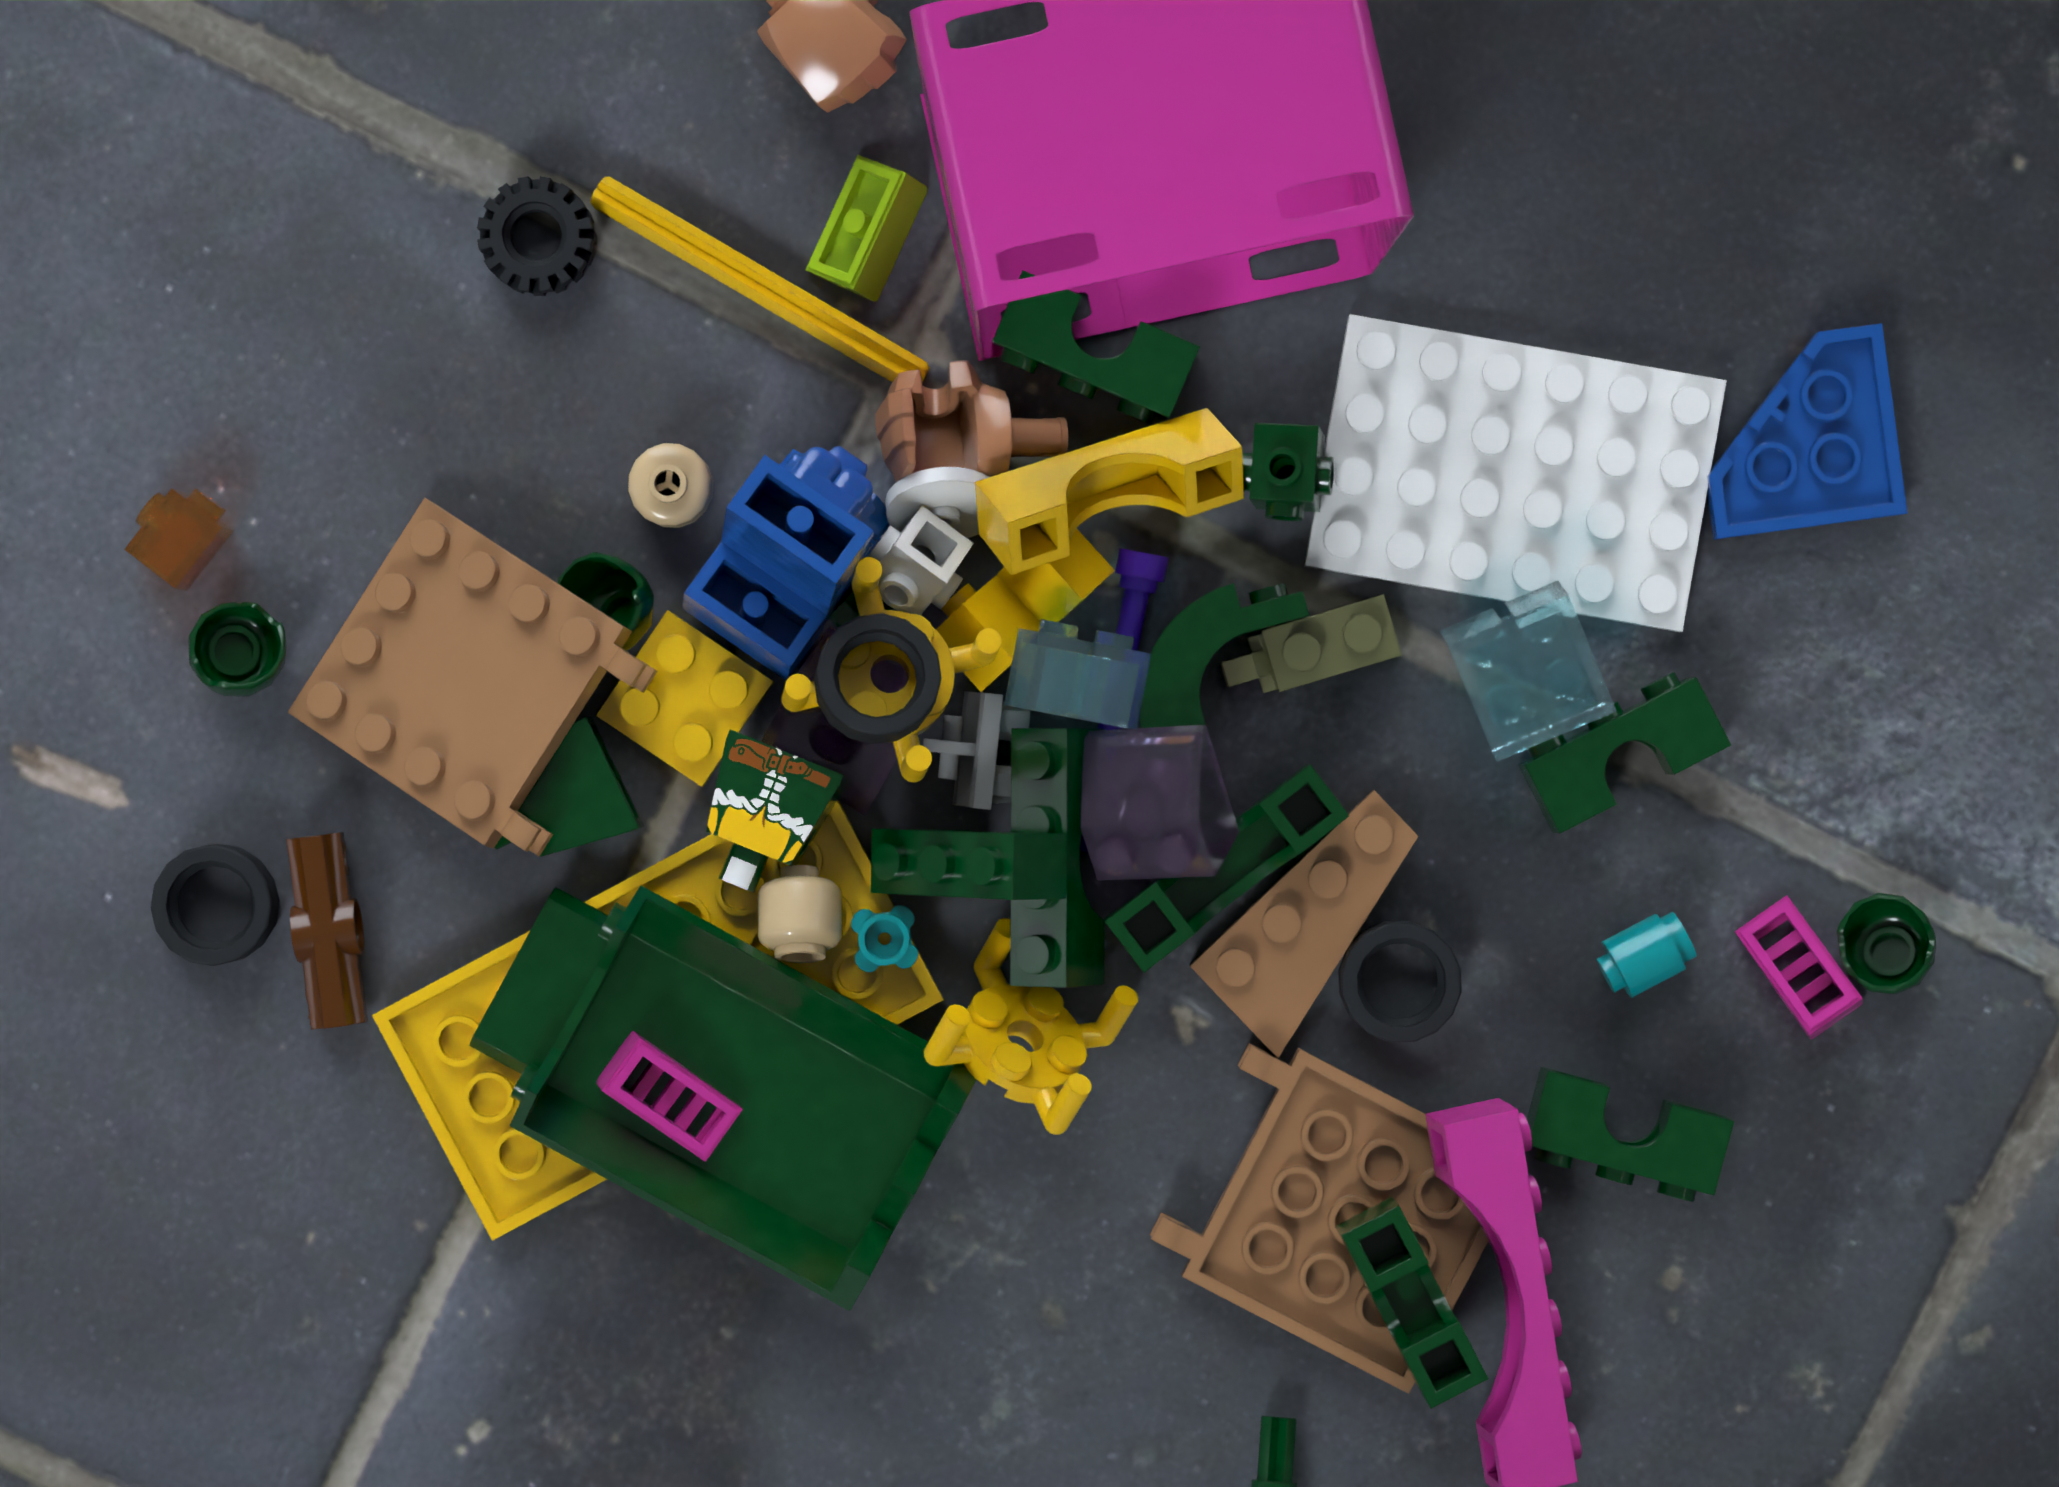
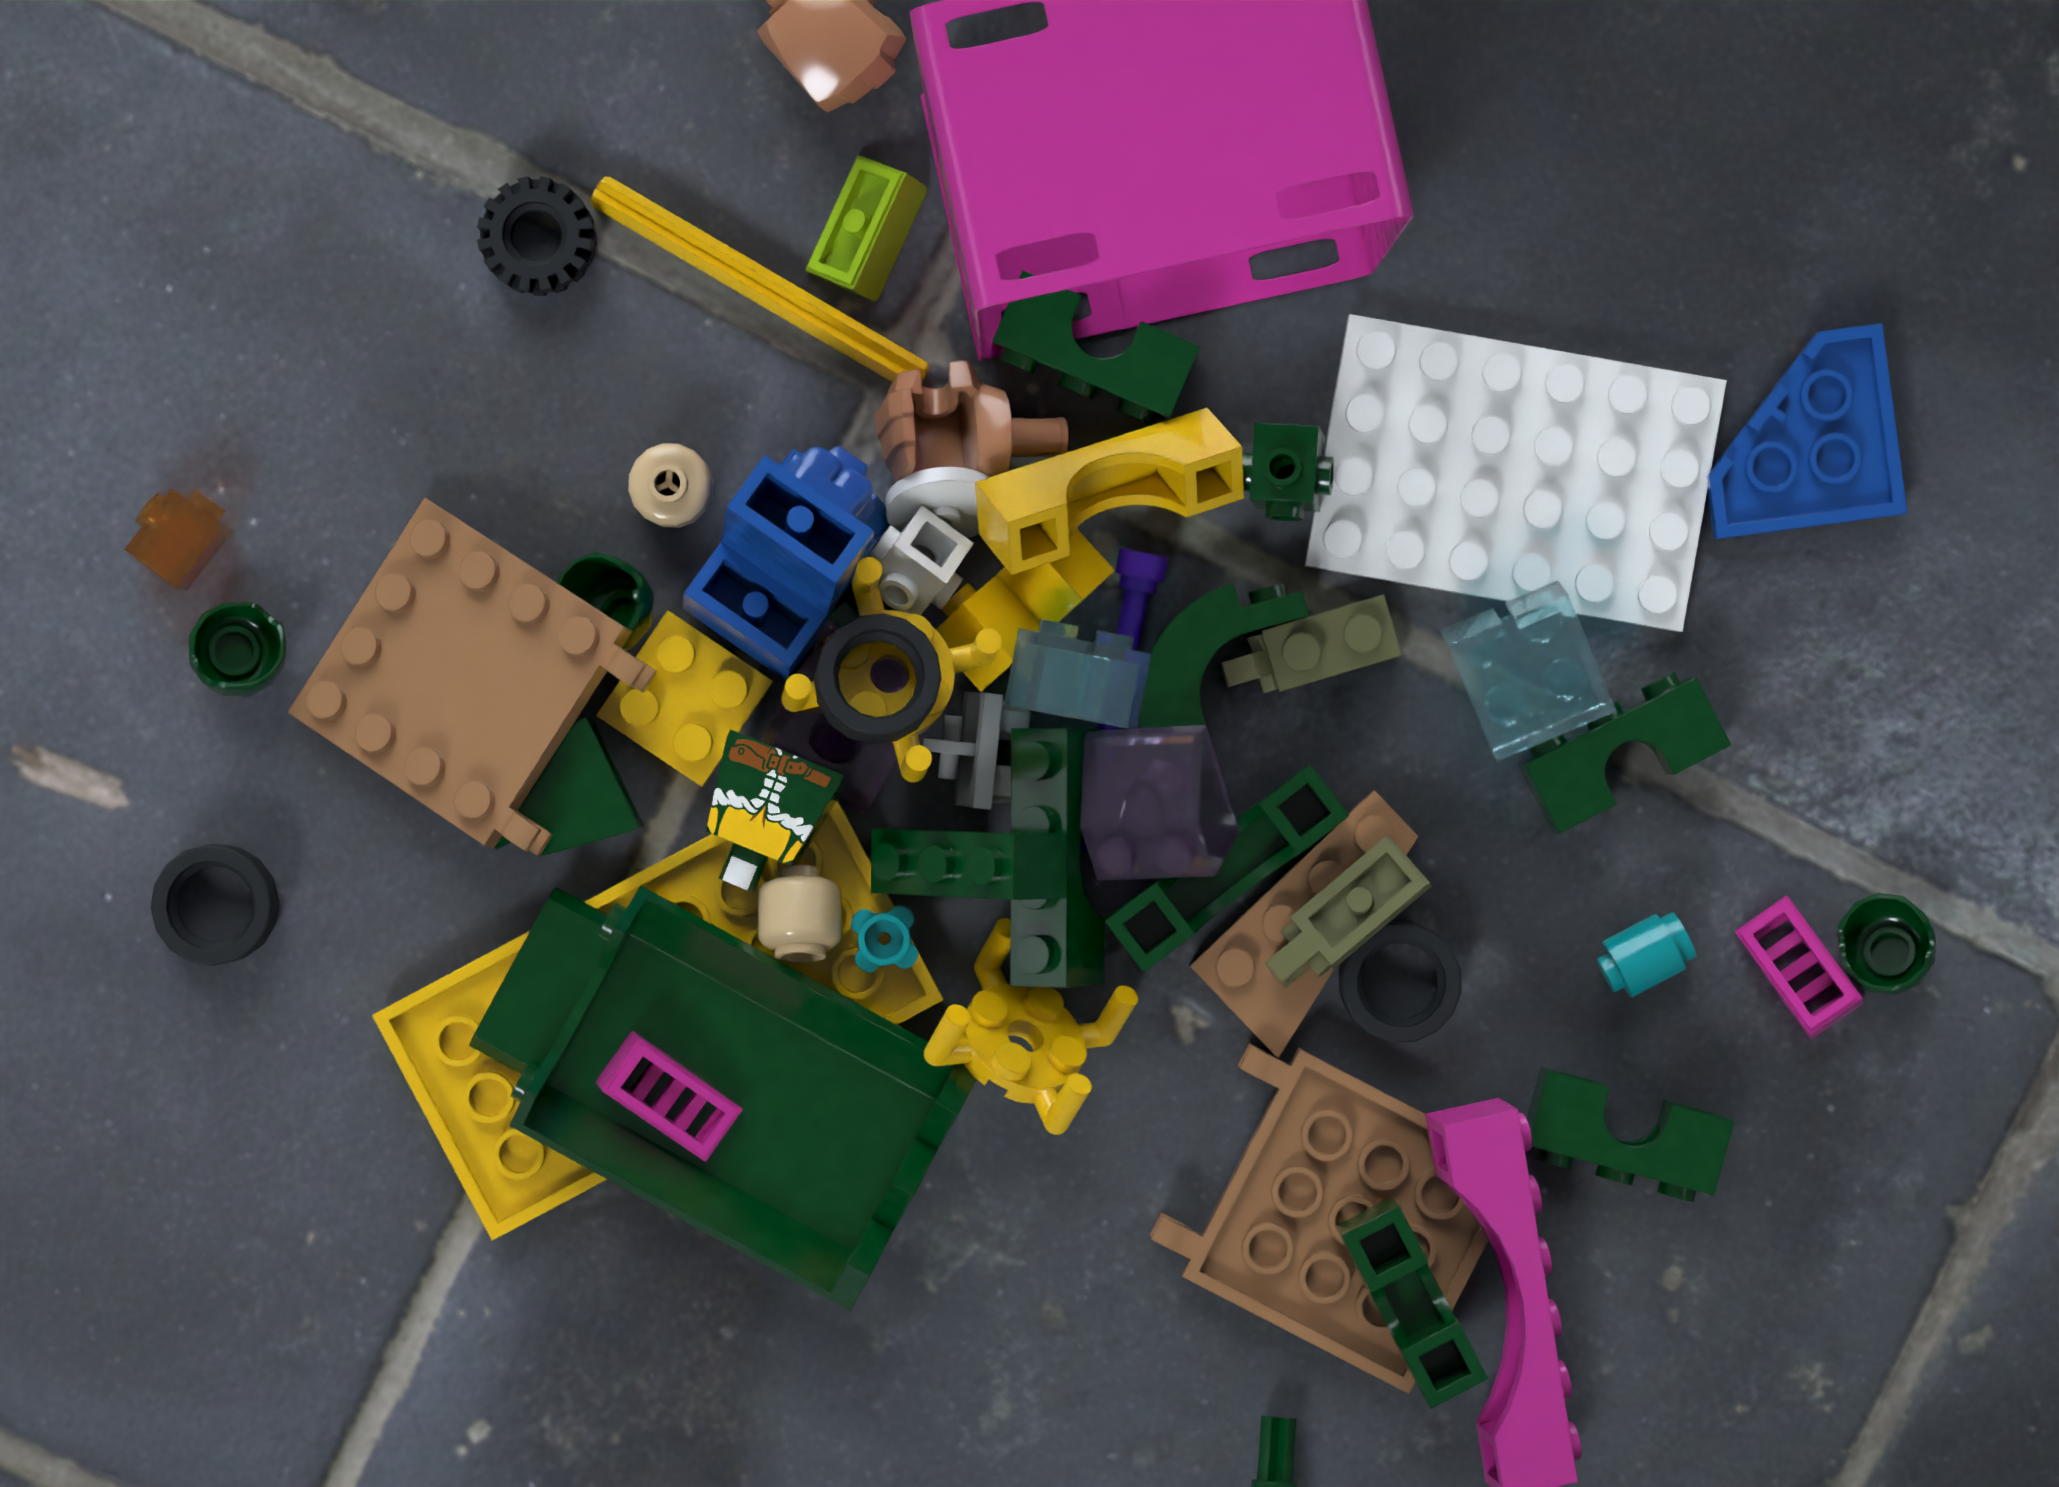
reddish brown piece [286,832,368,1030] -> none
none -> olive hinge [1265,835,1431,988]

